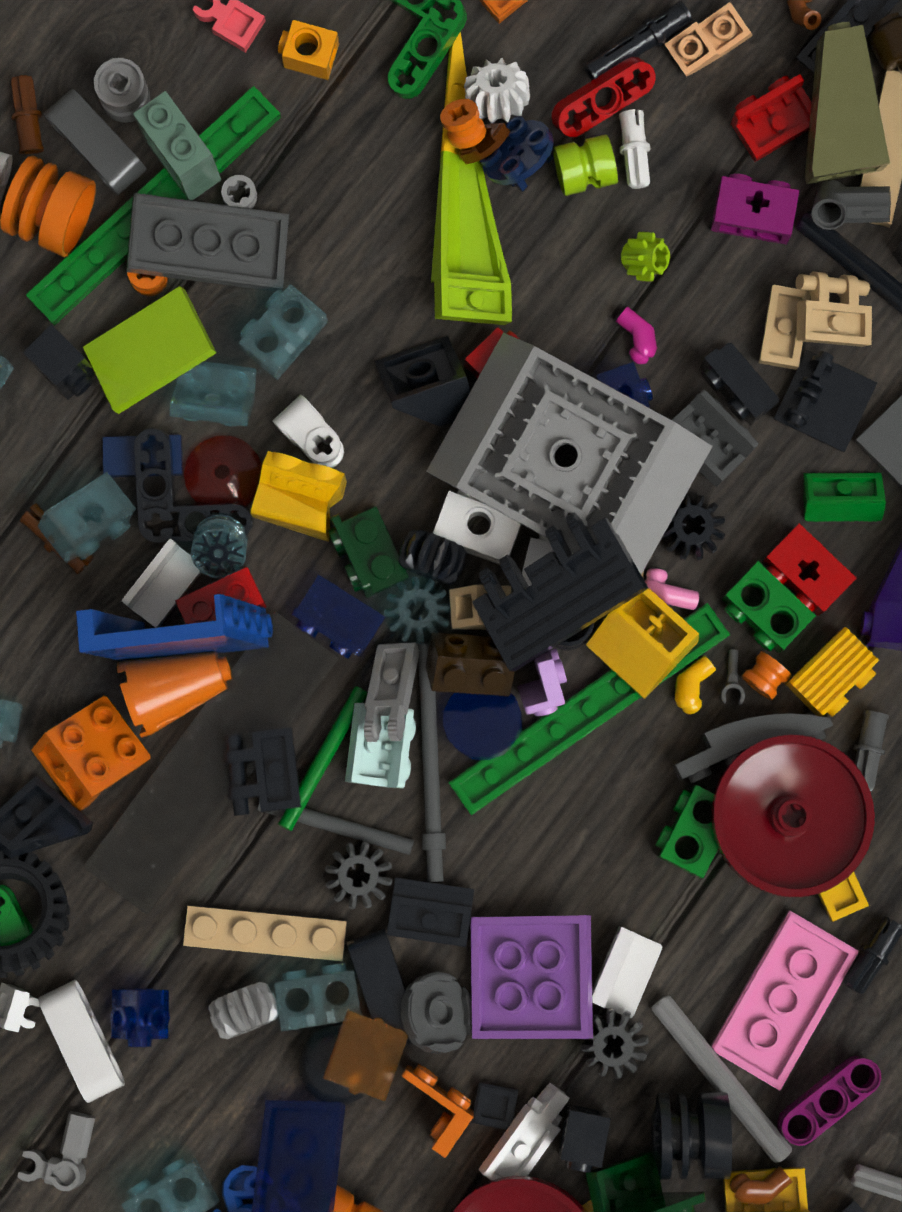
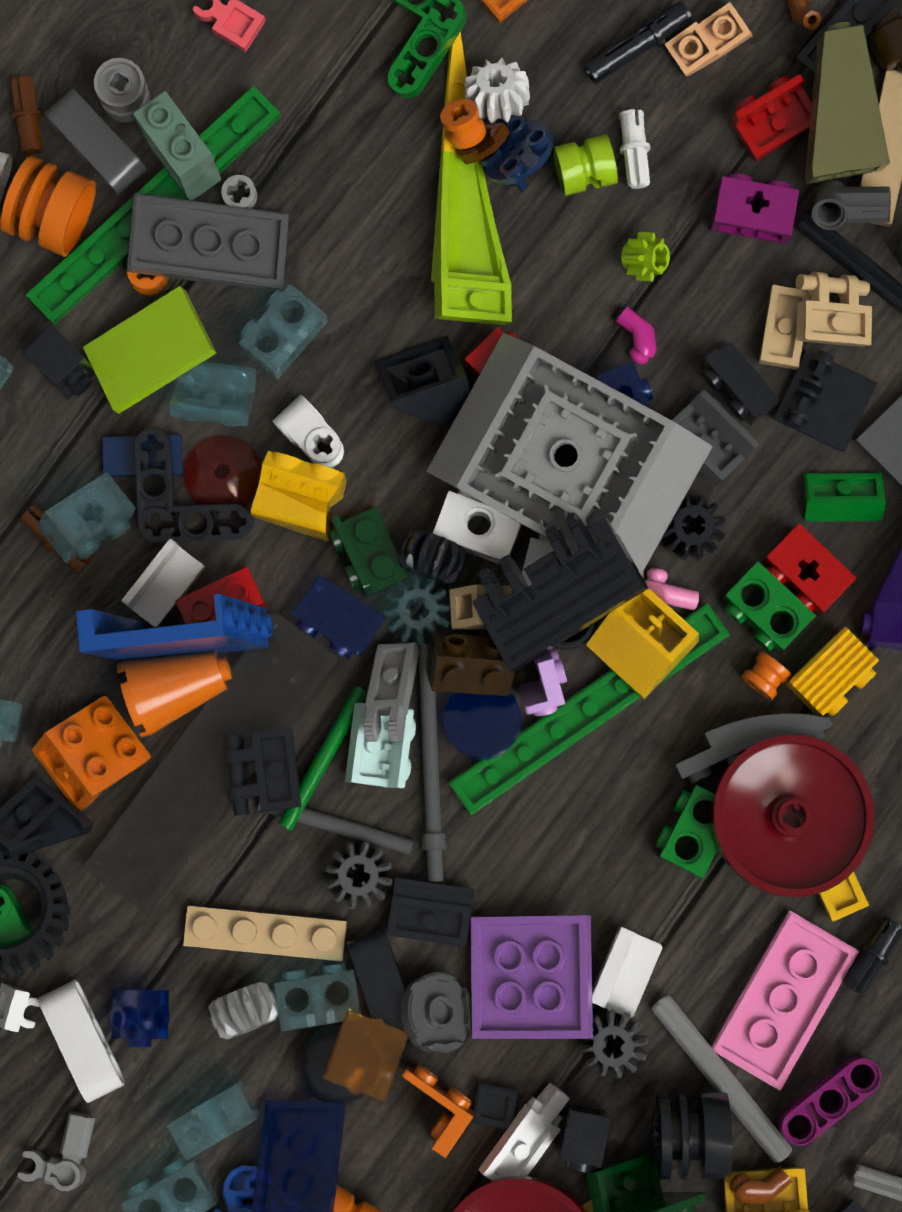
clear light blue wheel [191,515,248,578] -> none
light orange brick [278,20,339,80] -> none
red beam [551,57,656,137] -> none
yellow arm [674,655,716,714] -> none
dark grey hand [720,649,745,705] -> none
dark grey axle [853,710,889,791] -> none
none -> clear light blue brick [166,1080,260,1161]

